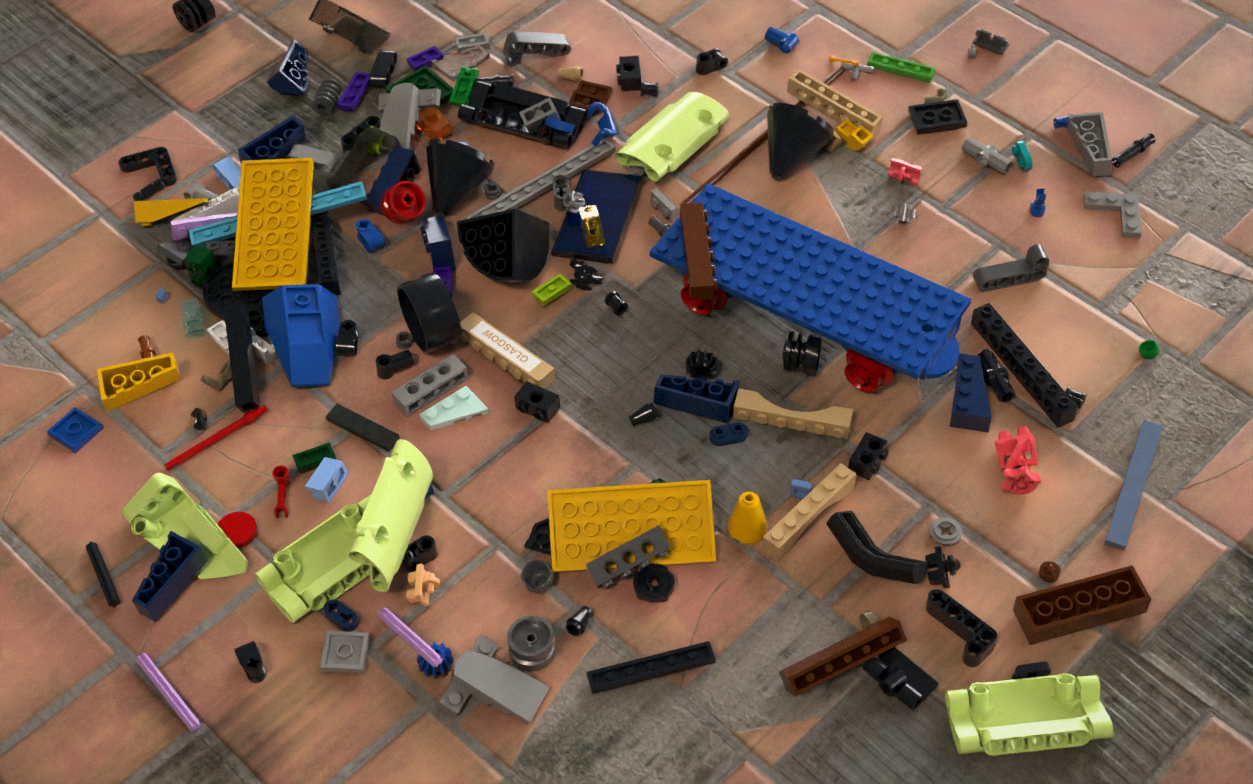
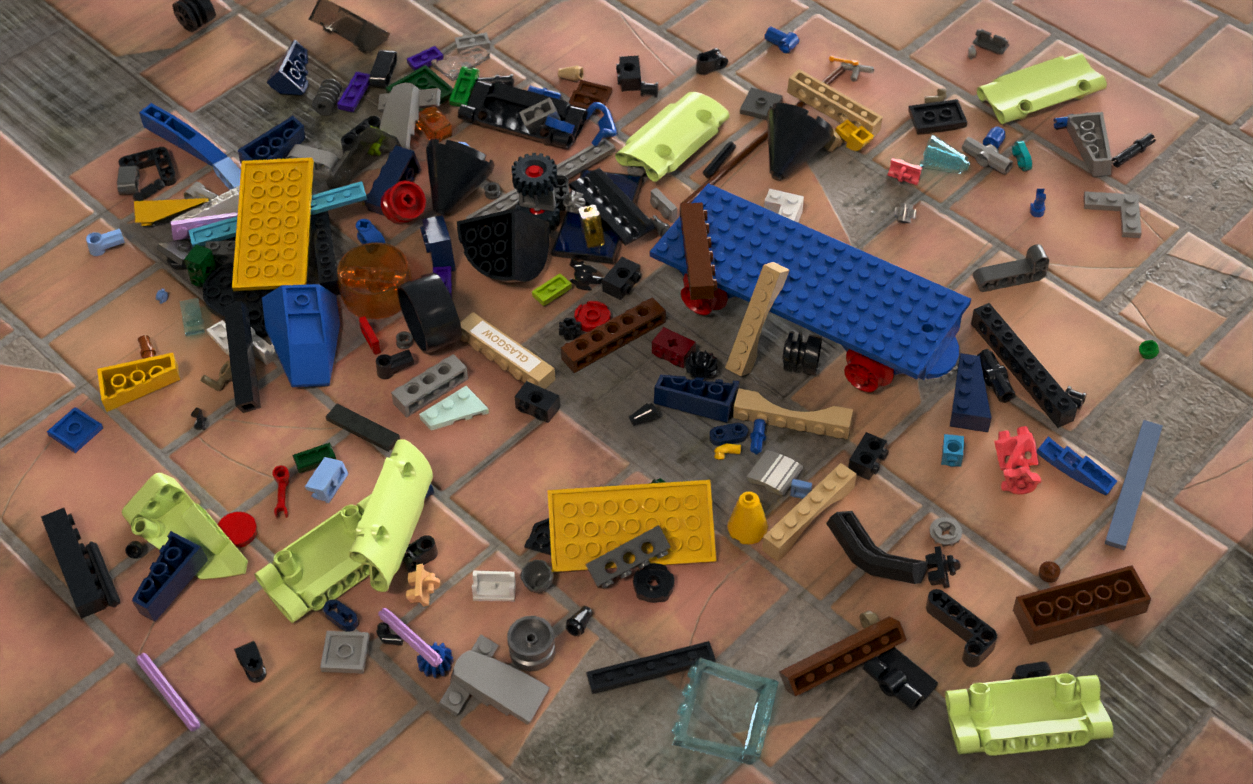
red bar [164,405,268,471] -> none
black piece [335,320,359,356] -> none
dark grey beam [503,31,571,66] -> none
black bush [604,291,628,316] -> none
bright green tile [867,52,936,83] -> none
none -> black brick [41,508,106,619]
none -> light blue piece [86,229,125,256]
none -> dark grey beam [117,166,140,195]
none -> black hinge [125,541,143,559]
none -> blue slope [139,103,228,167]
none -> clear orange cylinder [337,242,412,319]
none -> red tile [359,316,381,355]
none -> black arm [376,622,403,646]
none -> white hinge [472,571,516,602]
none -> black plate [512,153,560,234]
none -> blue axle [528,85,561,100]
none -> black gear [559,317,581,340]
none -> reddish brown brick [561,297,666,373]
none -> black plate [569,168,655,246]
none -> red tile [574,301,611,332]
none -> black brick [602,257,642,300]
none -> dark red brick [652,327,696,369]
none -> clear light blue windscreen [672,658,779,765]
none -> black axle [703,141,736,178]
none -> yellow arm [714,443,741,460]
none -> tan arch [725,262,790,376]
none -> dark grey plate [740,88,783,120]
none -> light grey slope [747,450,803,495]
none -> blue axle [750,419,766,455]
none -> white brick [764,189,804,222]
none -> clear light blue cone [919,134,970,174]
none -> dark azure brick [941,434,964,467]
none -> yellowish green panel [977,53,1107,124]
none -> blue brick [983,126,1005,149]
none -> blue slope [1037,436,1117,495]

